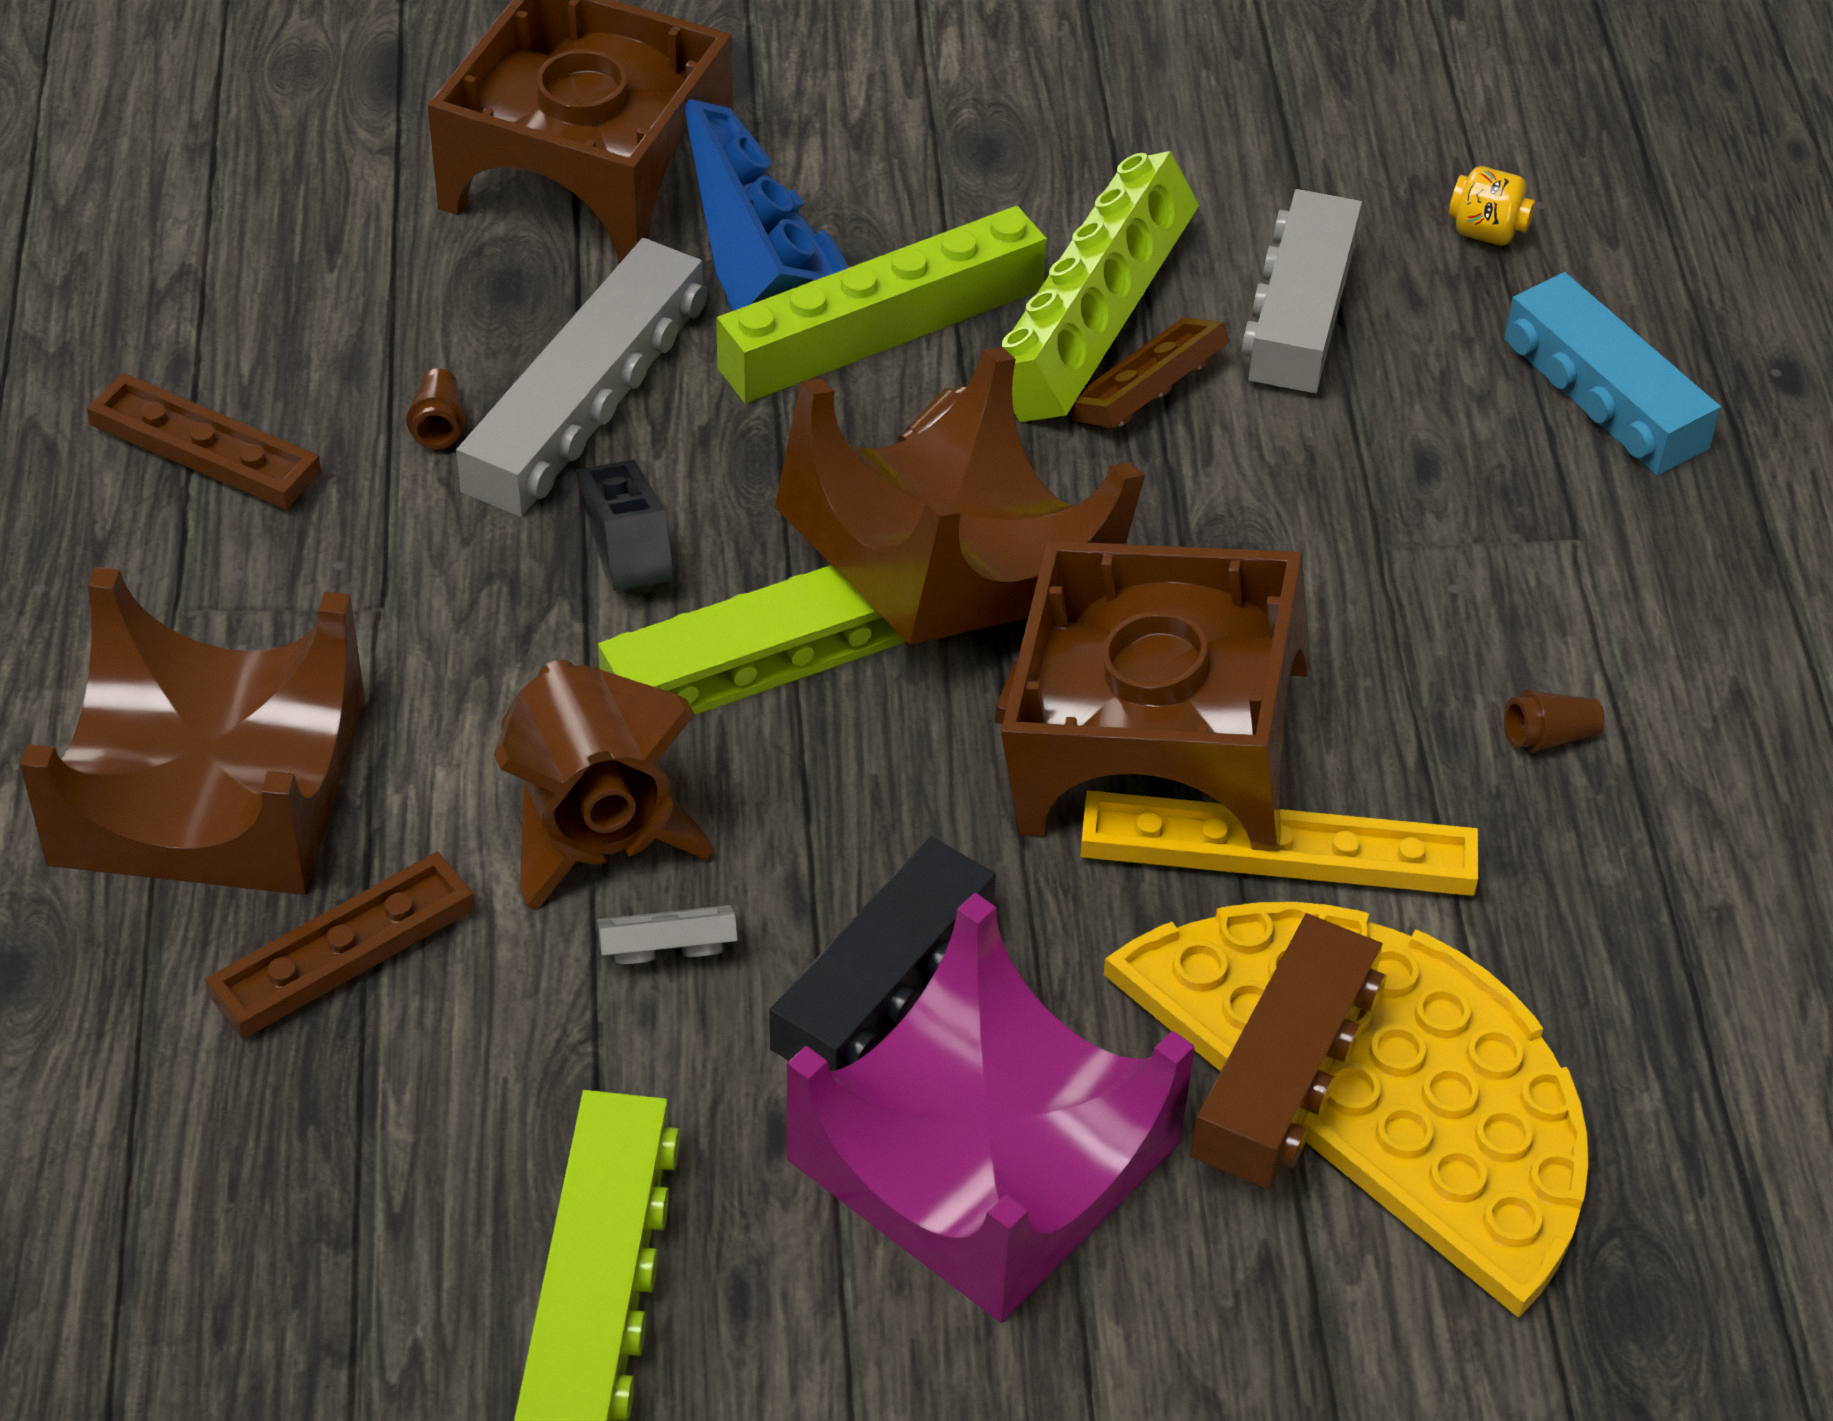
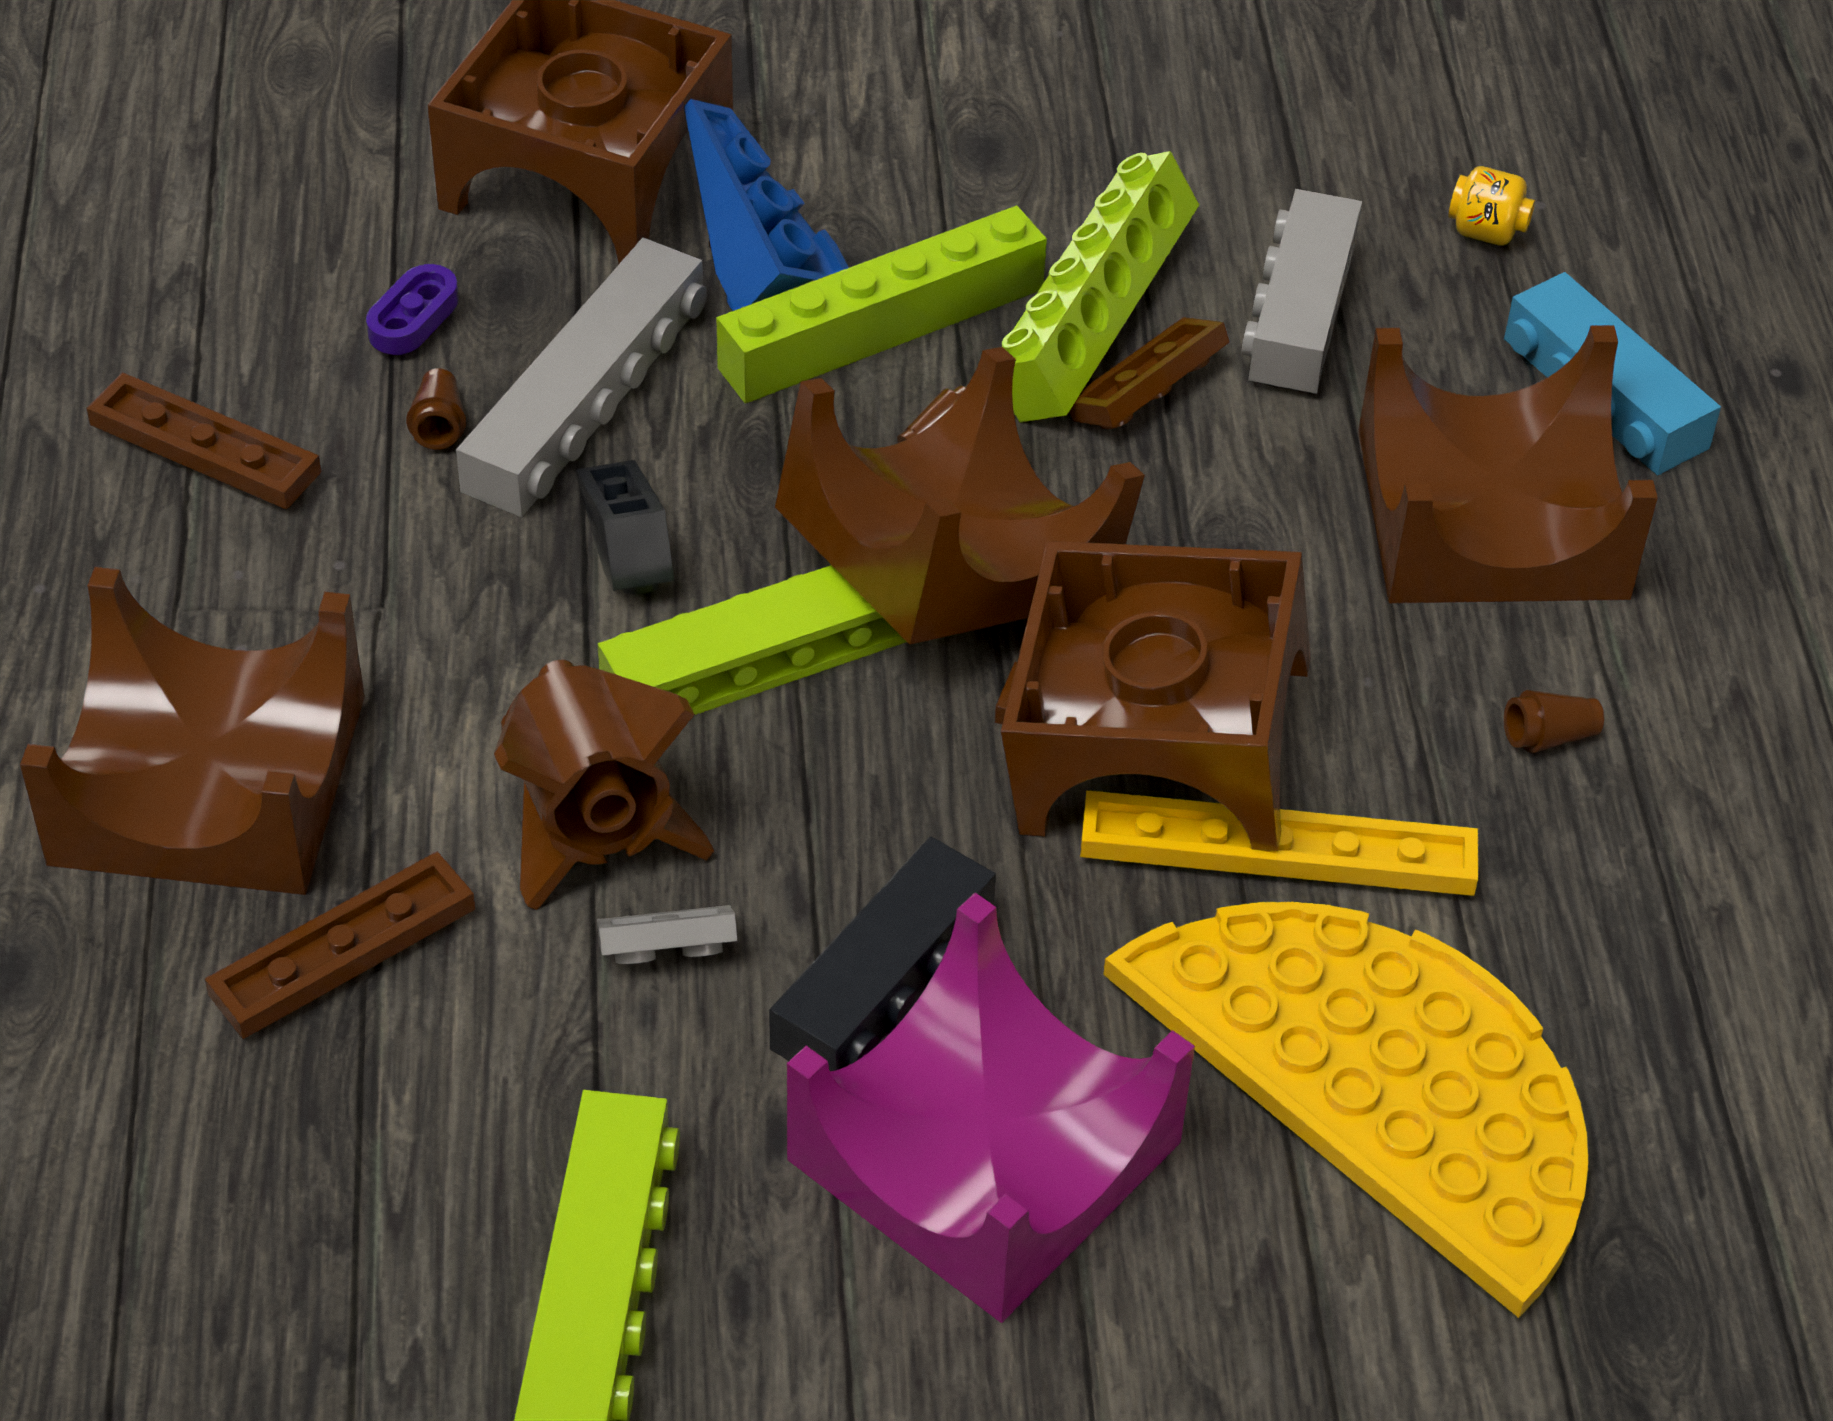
reddish brown brick [1190,913,1387,1190] -> none
none -> dark purple plate [366,264,459,355]
none -> reddish brown piece [1358,325,1658,603]

